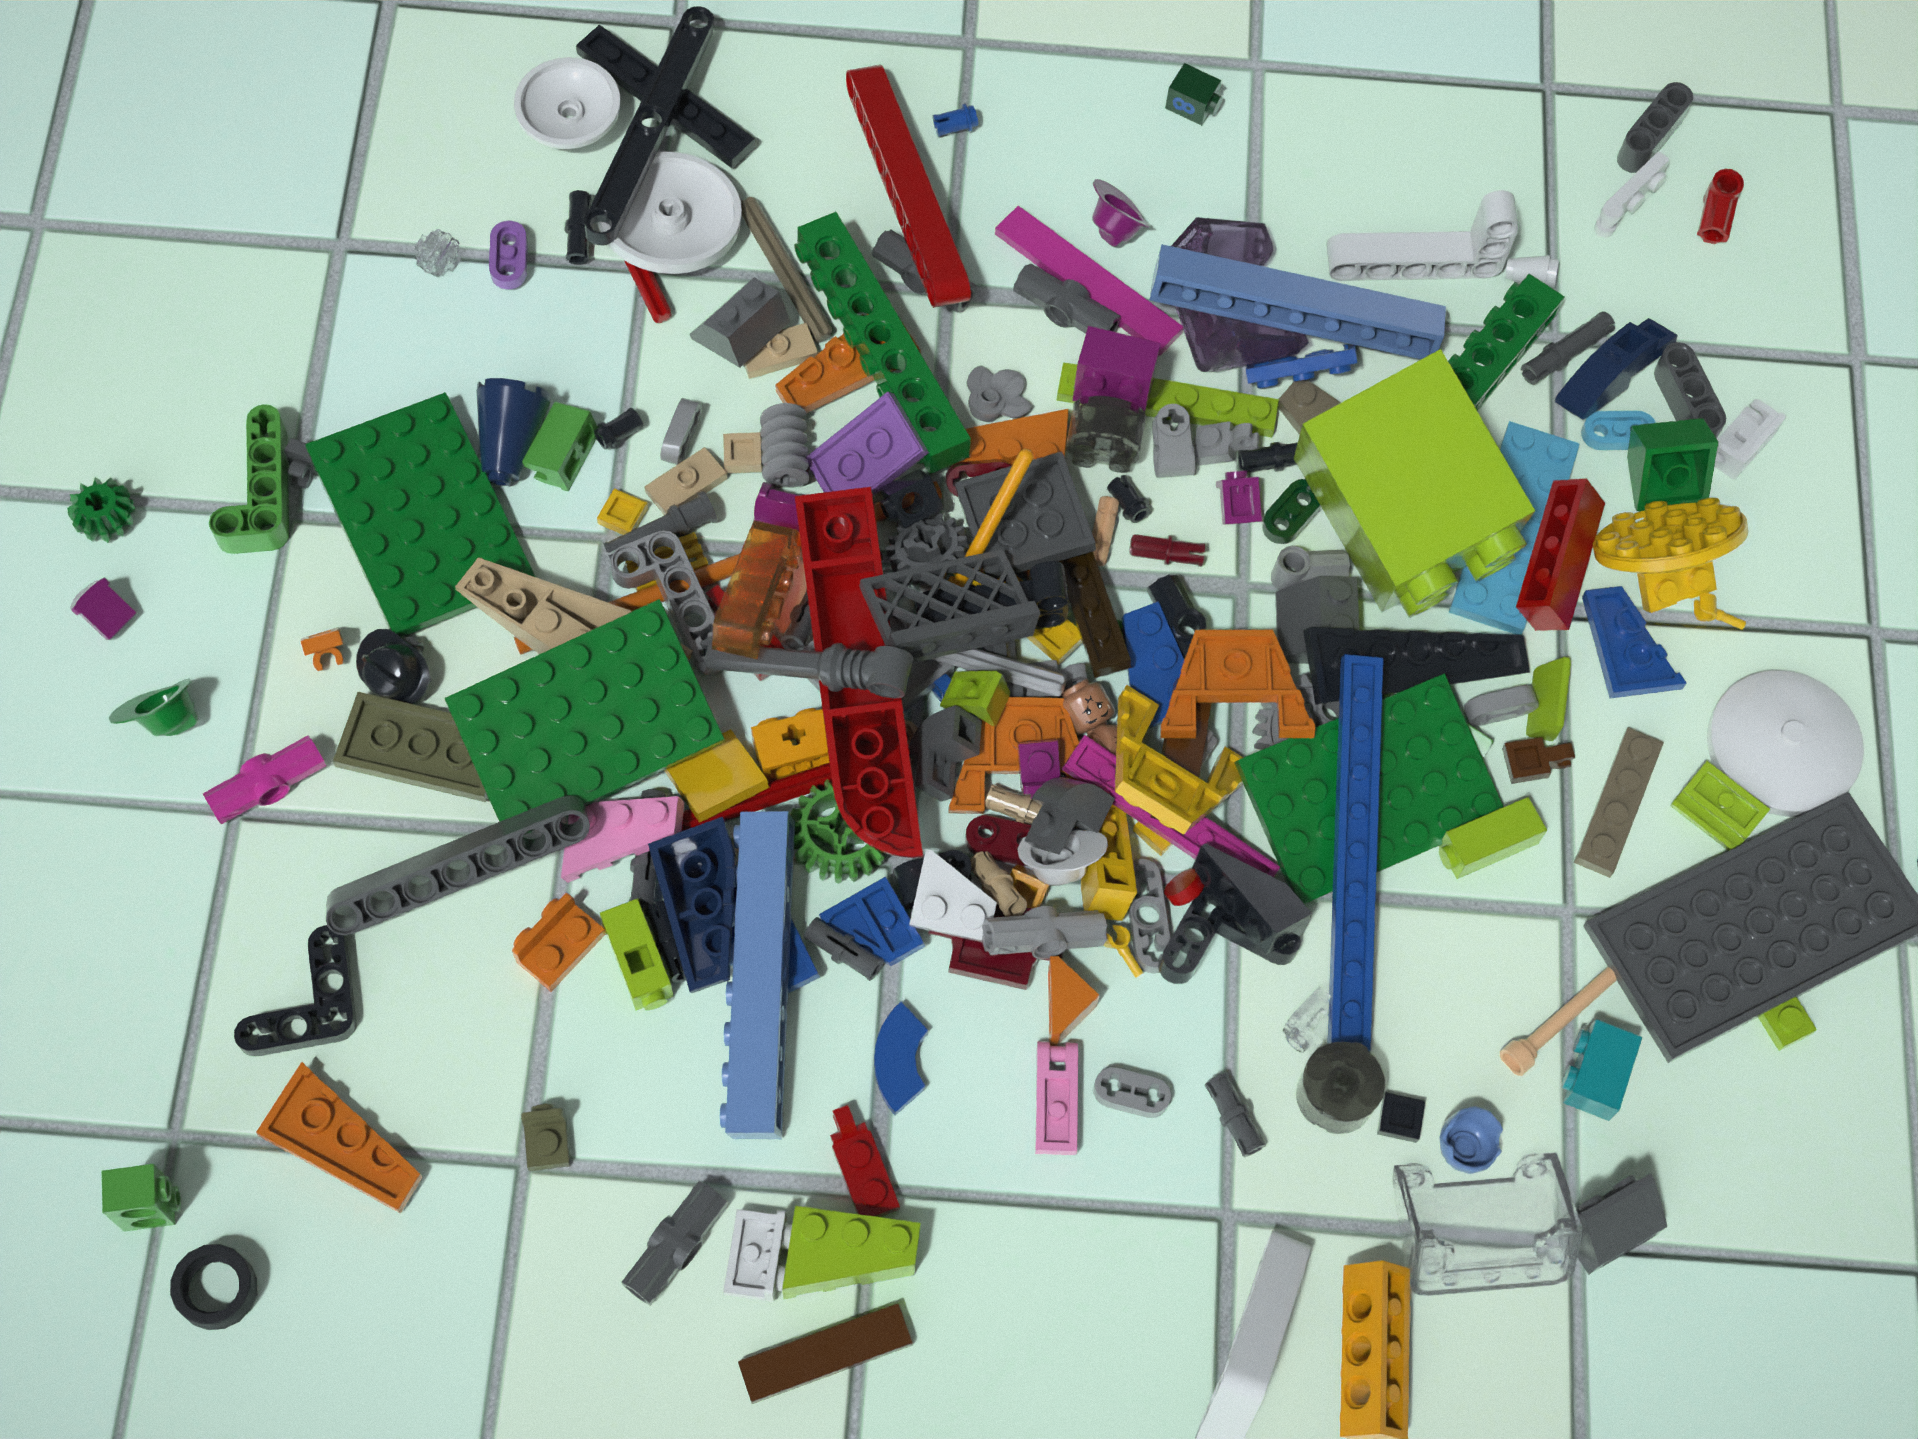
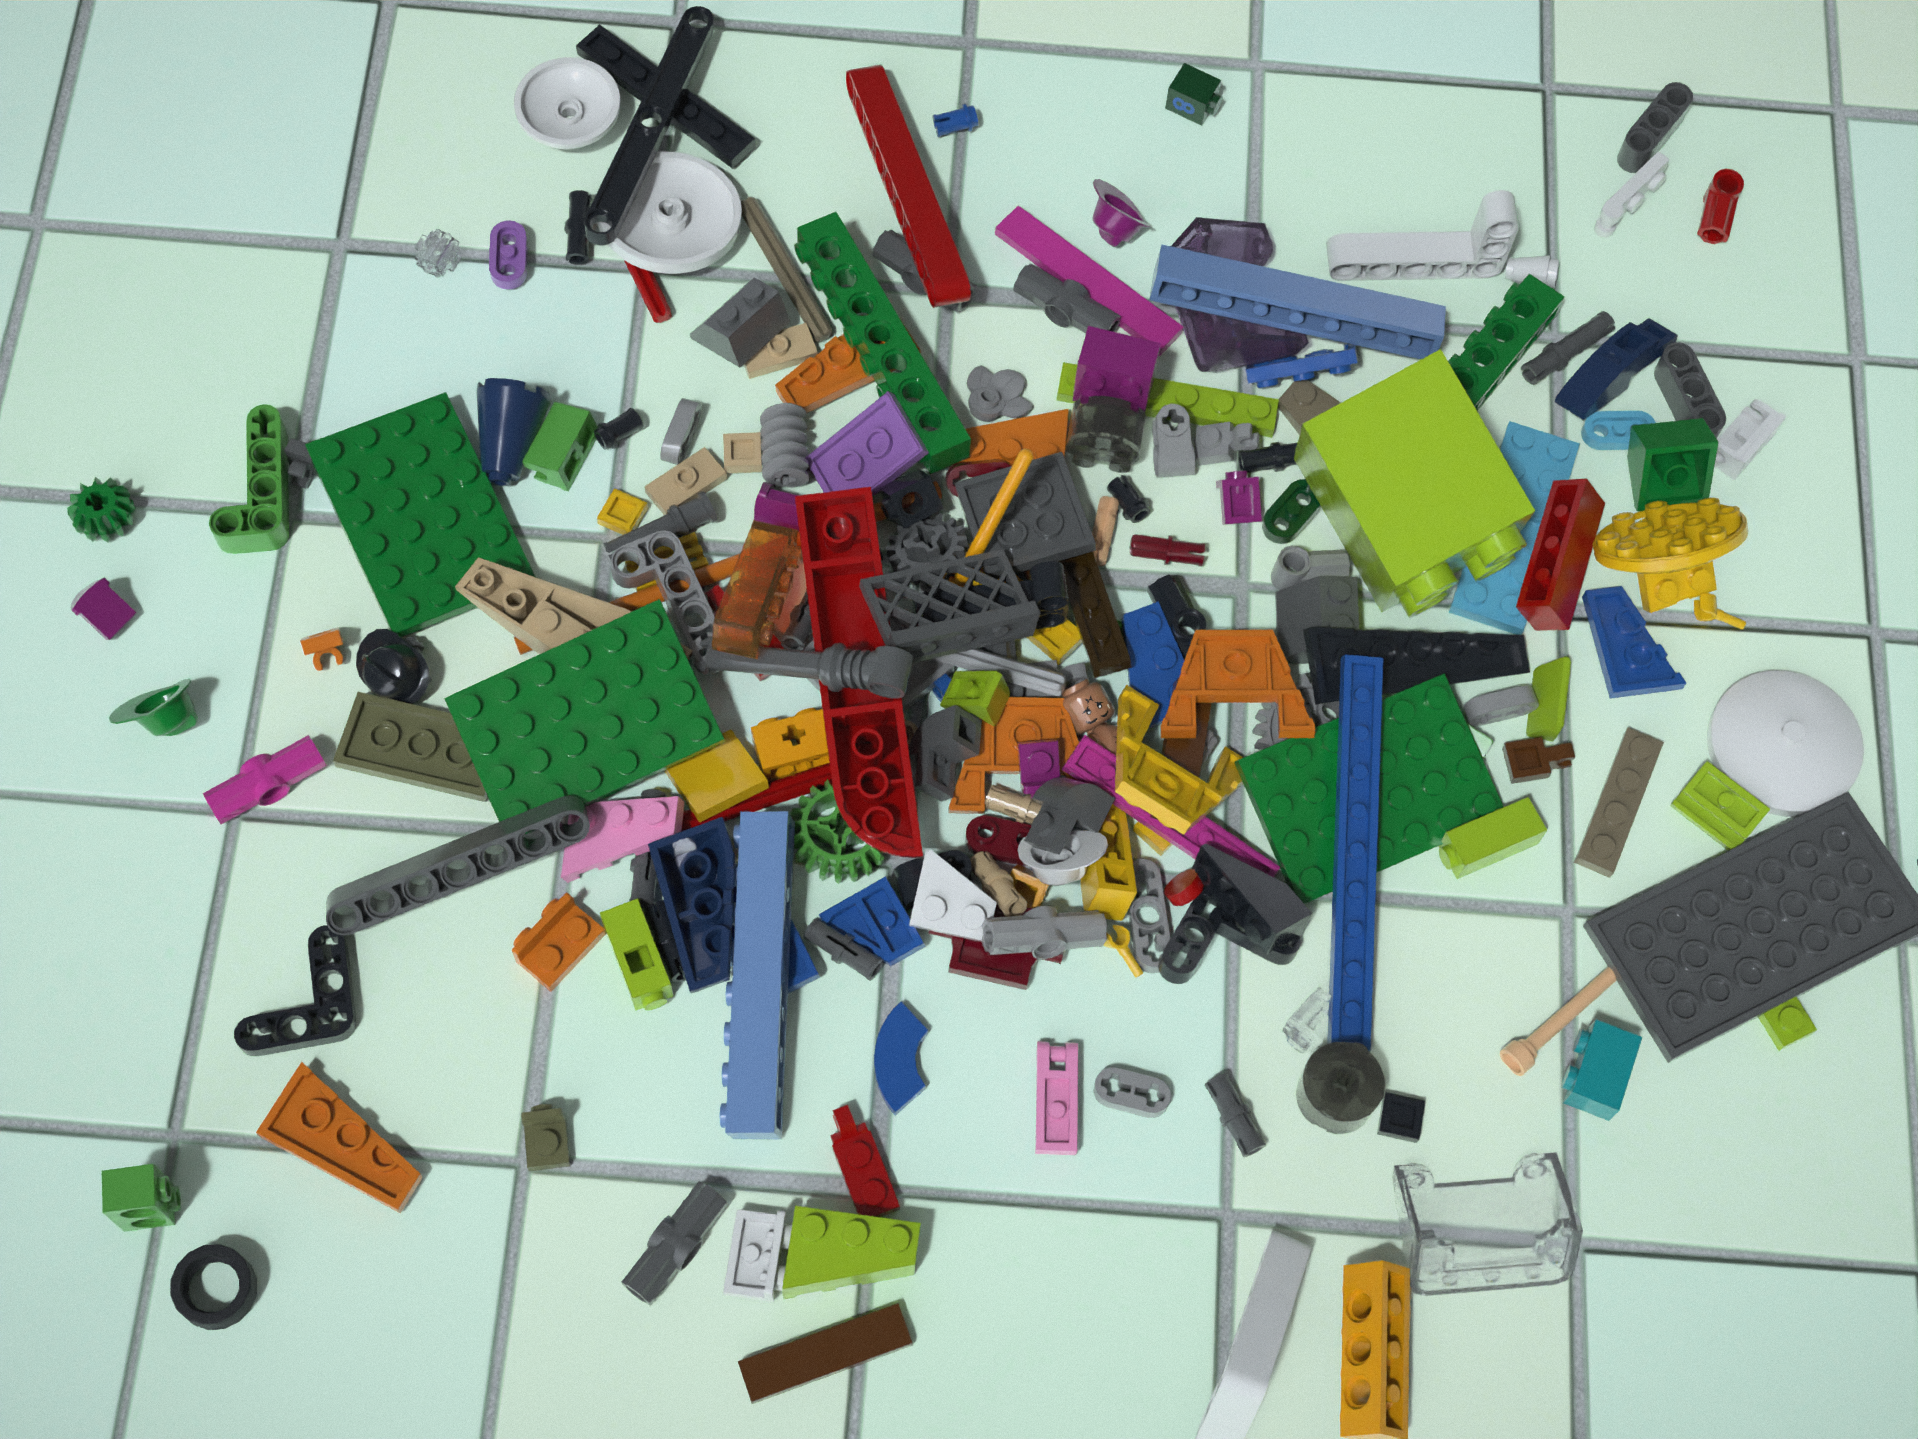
orange slope [1048,956,1100,1046] -> none
medium blue hair [1439,1106,1503,1174] -> none
dark grey slope [1561,1173,1668,1275] -> none

